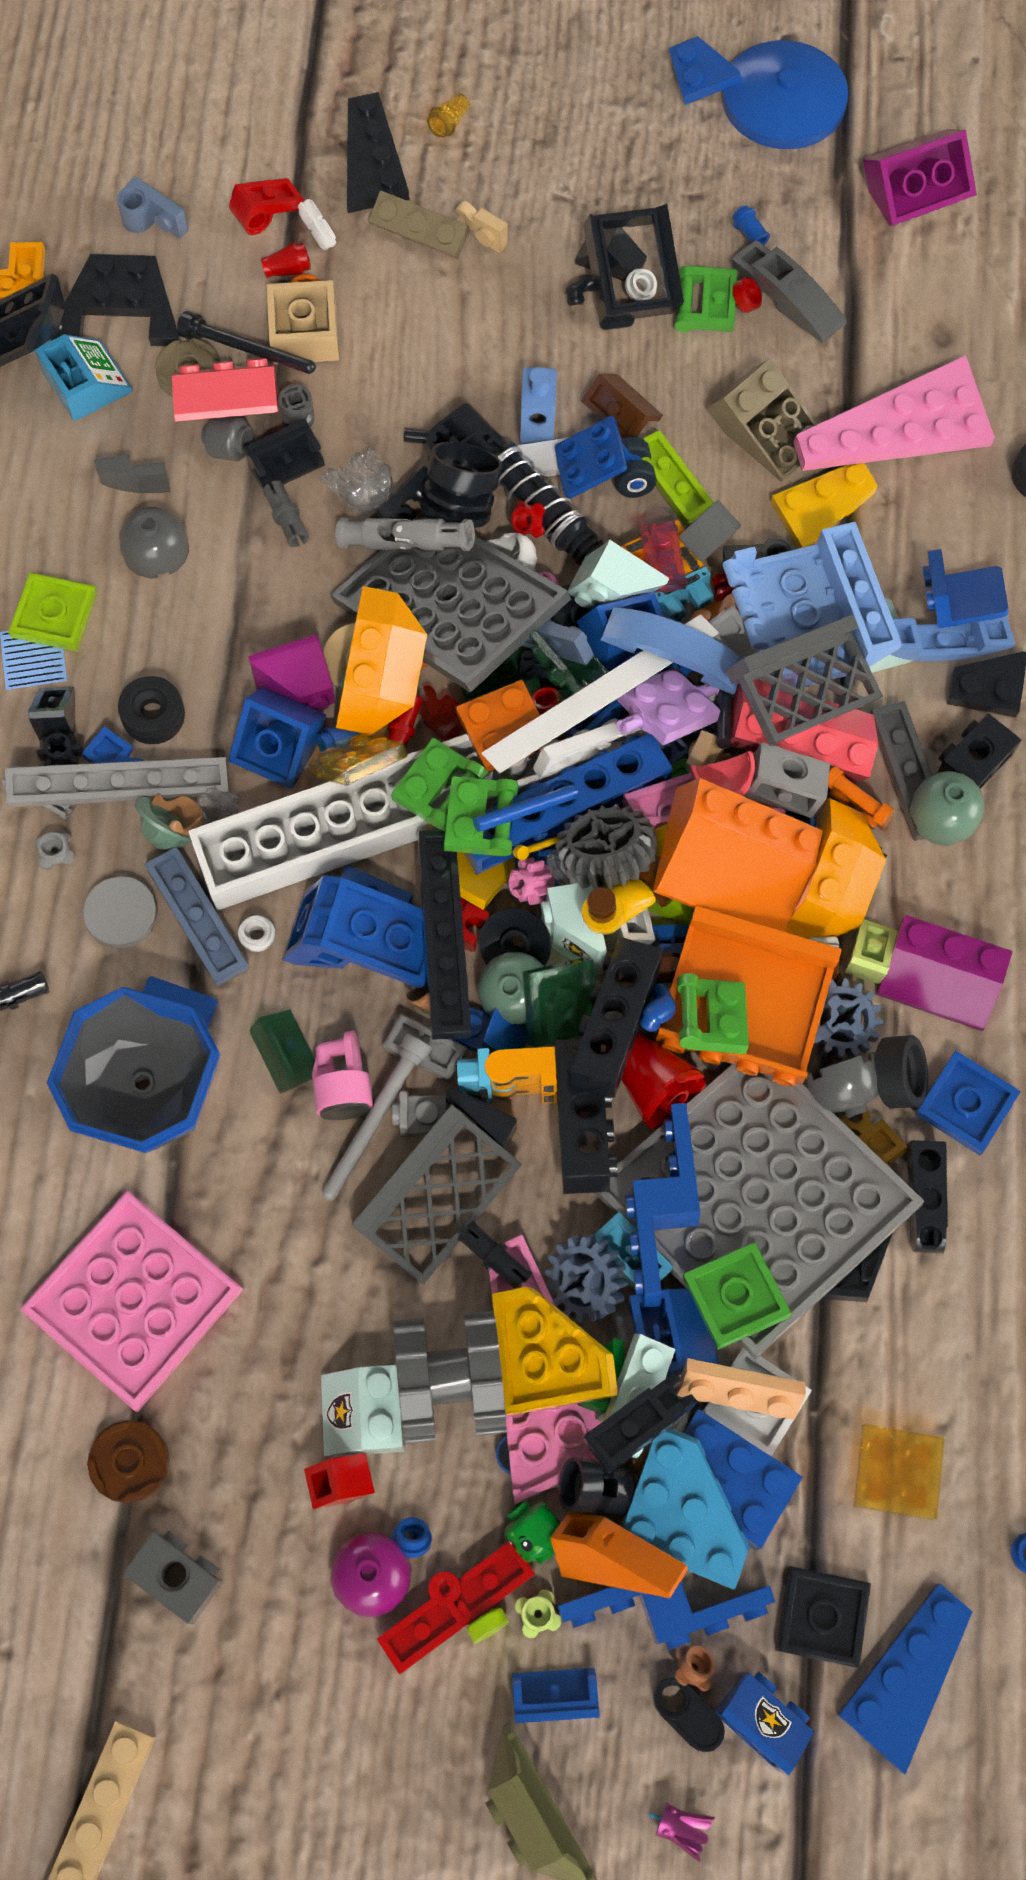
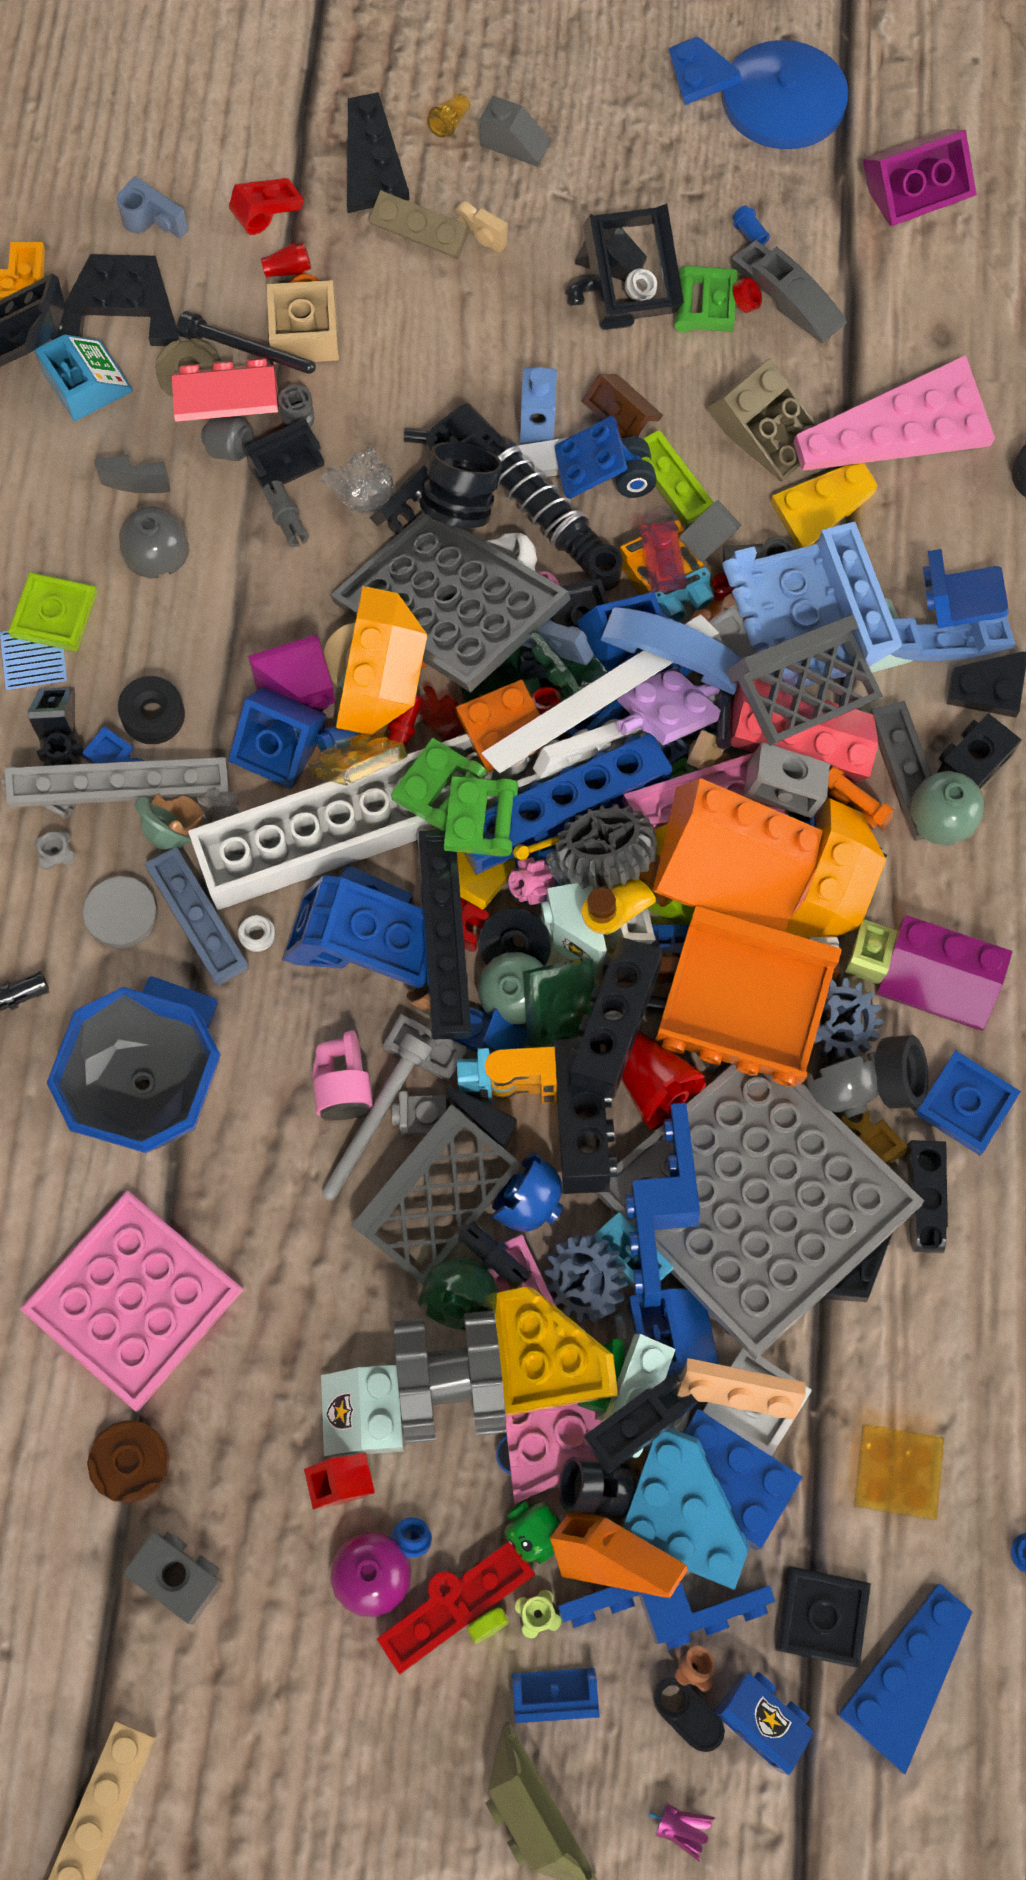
clear green slope [250,1009,315,1093] -> none
white piece [298,199,336,250] -> none
light grey piece [335,518,475,551] -> none
blue bar [473,784,578,832] -> none
red plate [511,501,545,538] -> none
light aqua slope [568,540,669,610] -> none
blue arm [640,983,676,1032] -> none
bright green plate [677,973,749,1054] -> none
bright green plate [683,1242,791,1350] -> none
coral helmet [689,751,755,796] -> none
none -> clear green cylinder [418,1257,499,1331]
none -> dark grey slope [480,96,551,167]
none -> blue cylinder [490,1152,563,1232]

